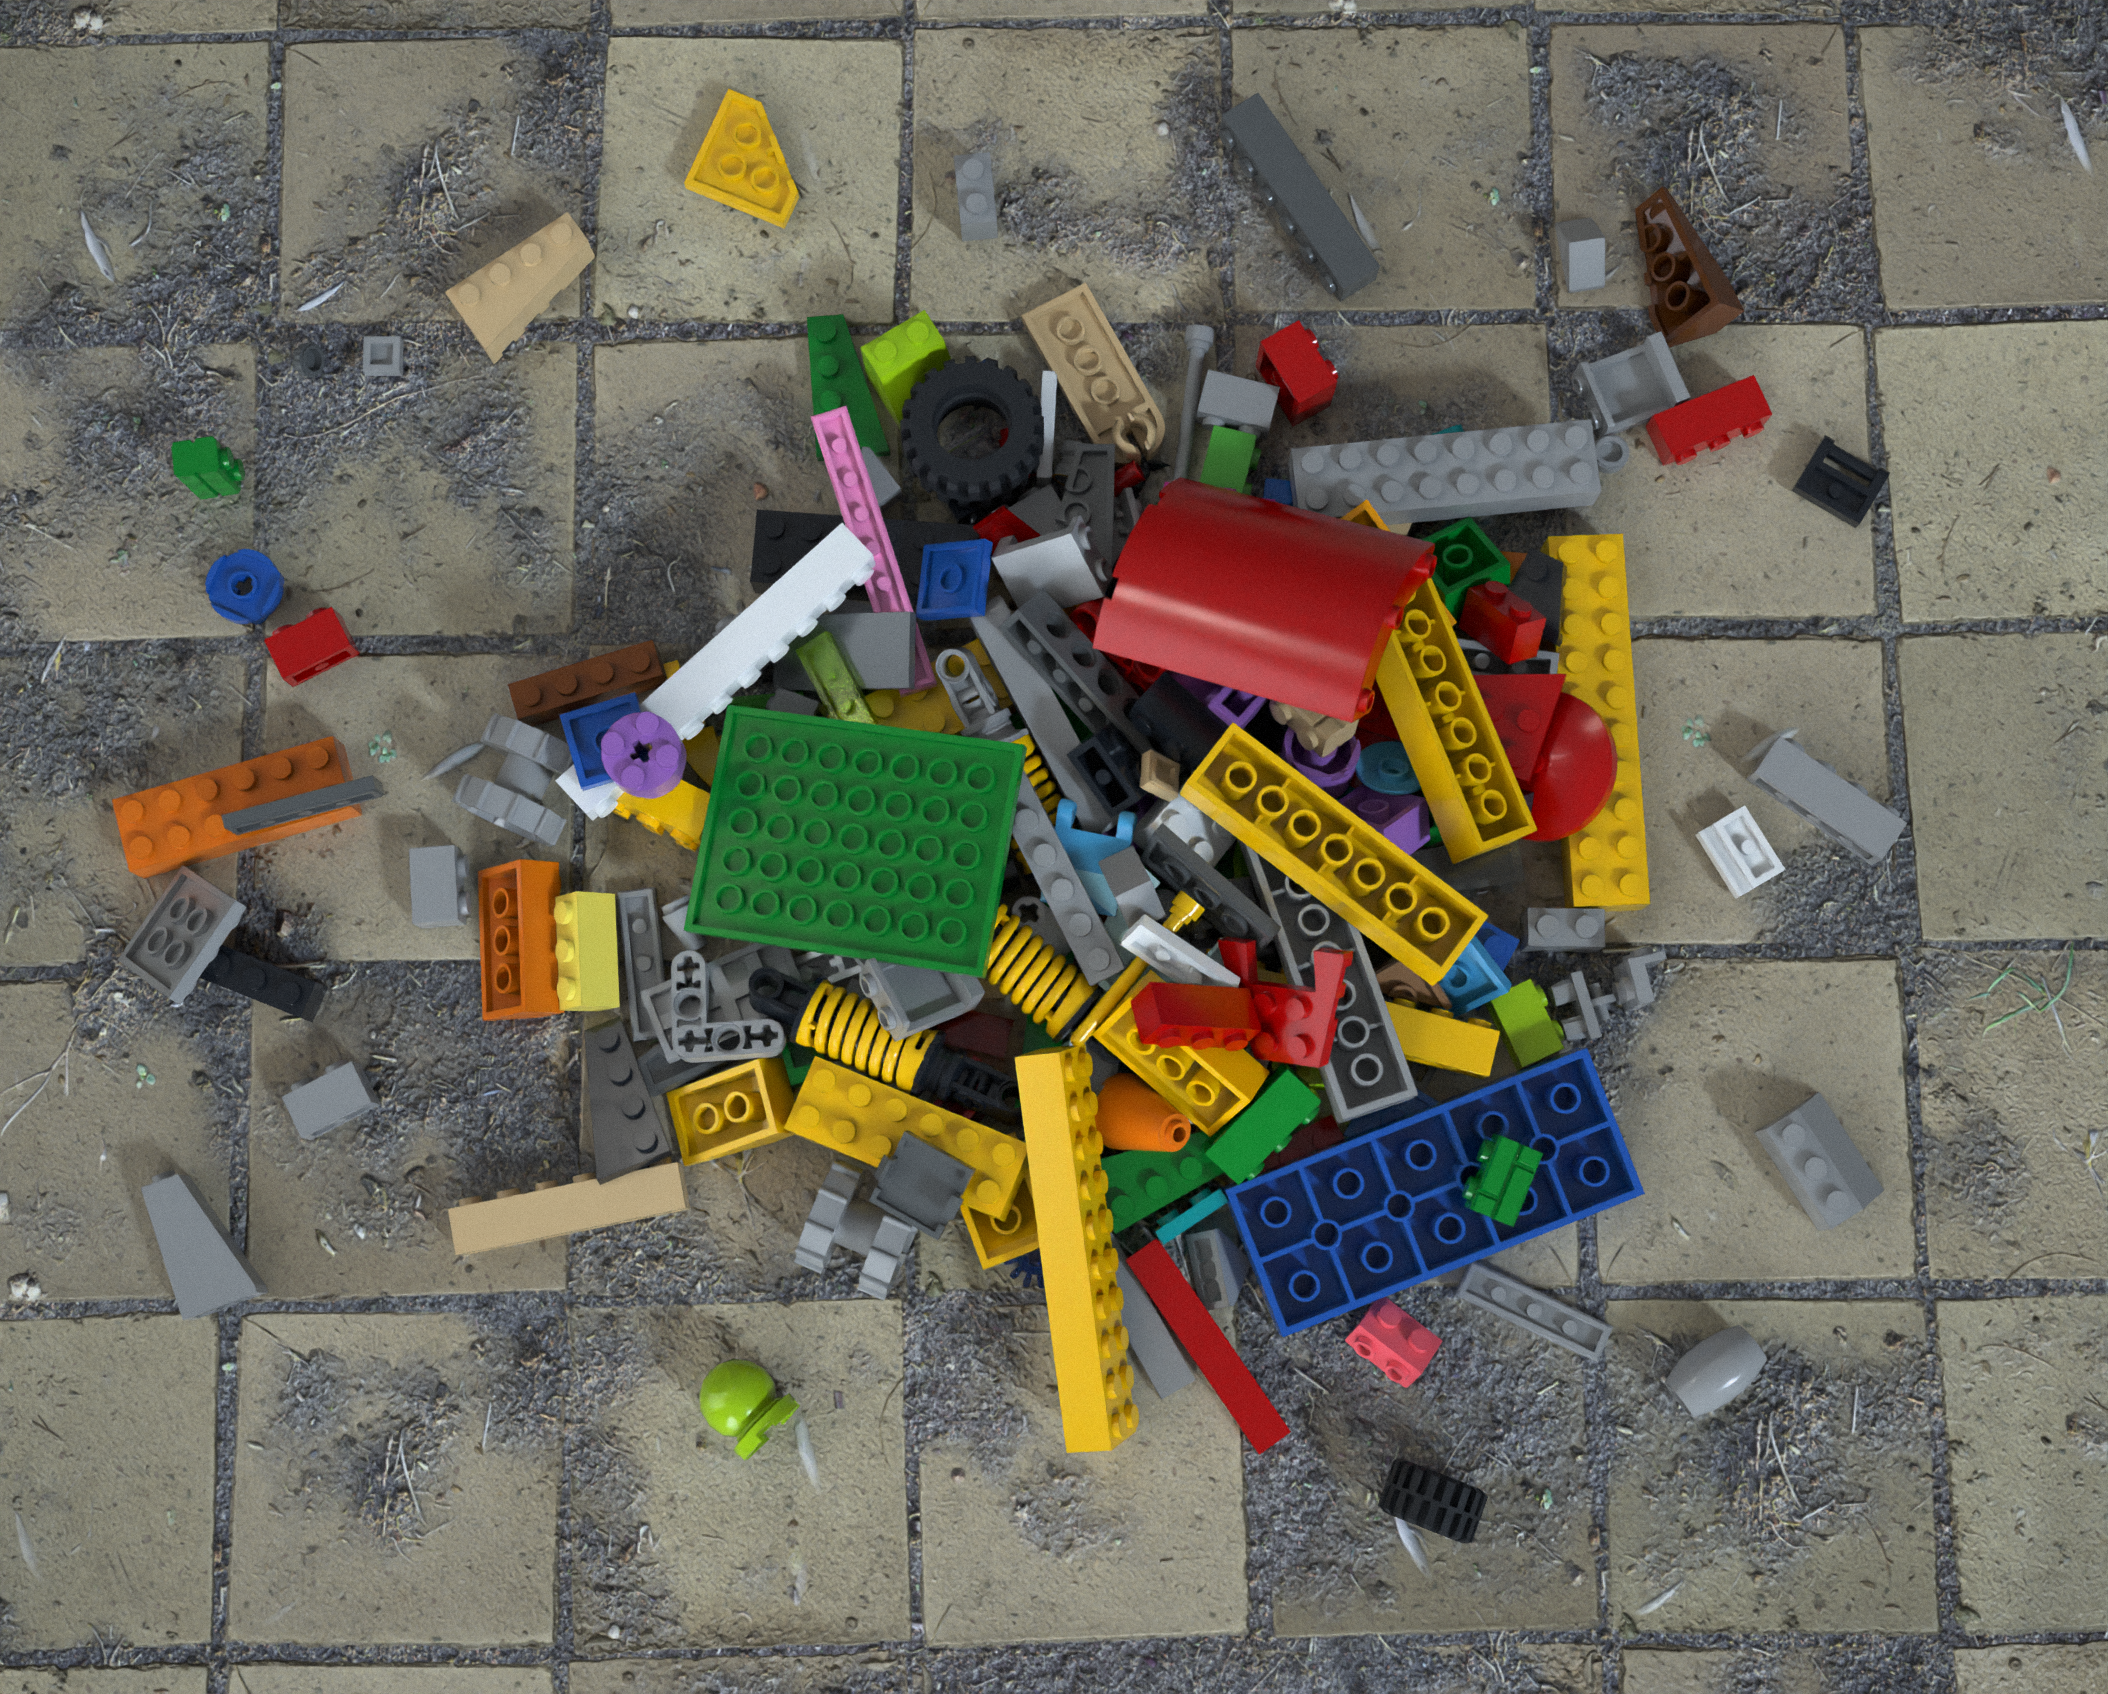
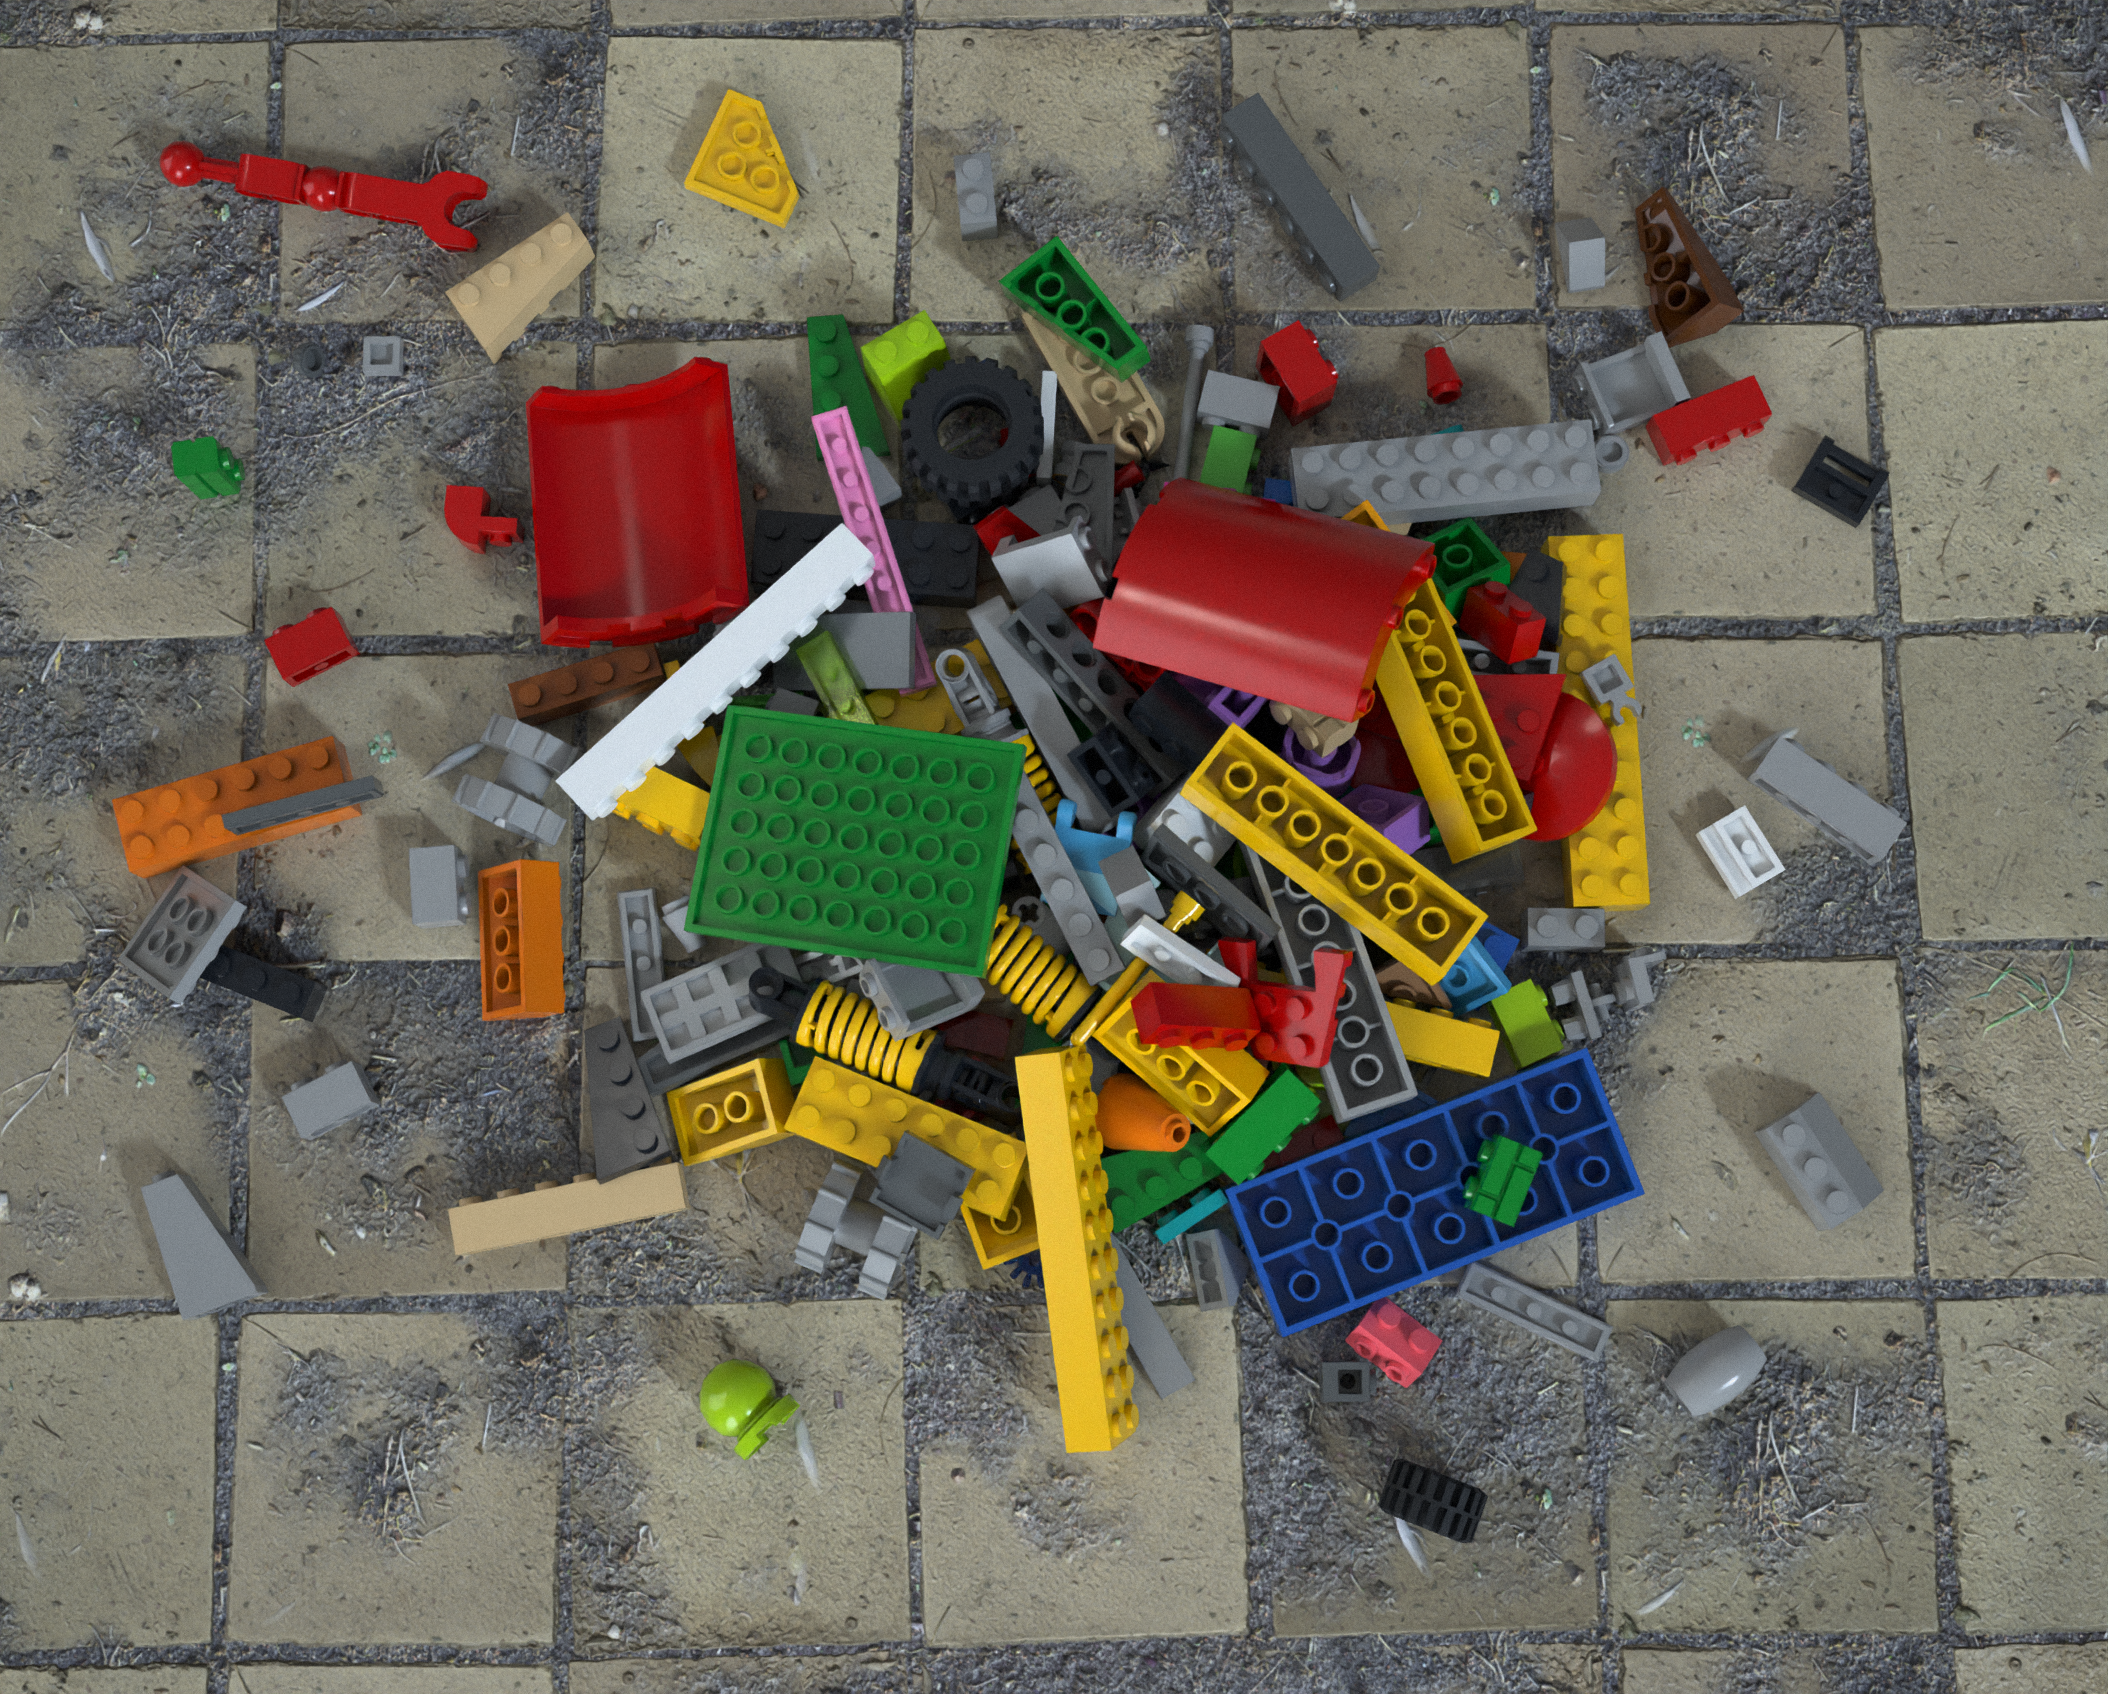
blue plate [205,549,284,625] -> none
light yellow brick [554,891,620,1012] -> none
blue plate [560,692,650,791] -> none
medium lavender brick [601,711,687,799] -> none
light grey beam [671,950,787,1063] -> none
blue tile [916,539,993,621] -> none
red tile [1125,1238,1291,1455] -> none
tan tile [1140,749,1180,802] -> none
medium azure dish [1355,741,1421,795] -> none
none -> red piece [159,140,488,253]
none -> red brick [444,485,525,555]
none -> red panel [526,357,750,648]
none -> green wedge [998,236,1151,383]
none -> dark grey brick [1319,1361,1377,1402]
none -> red cone [1424,347,1463,405]
none -> light grey plate [1579,654,1642,727]

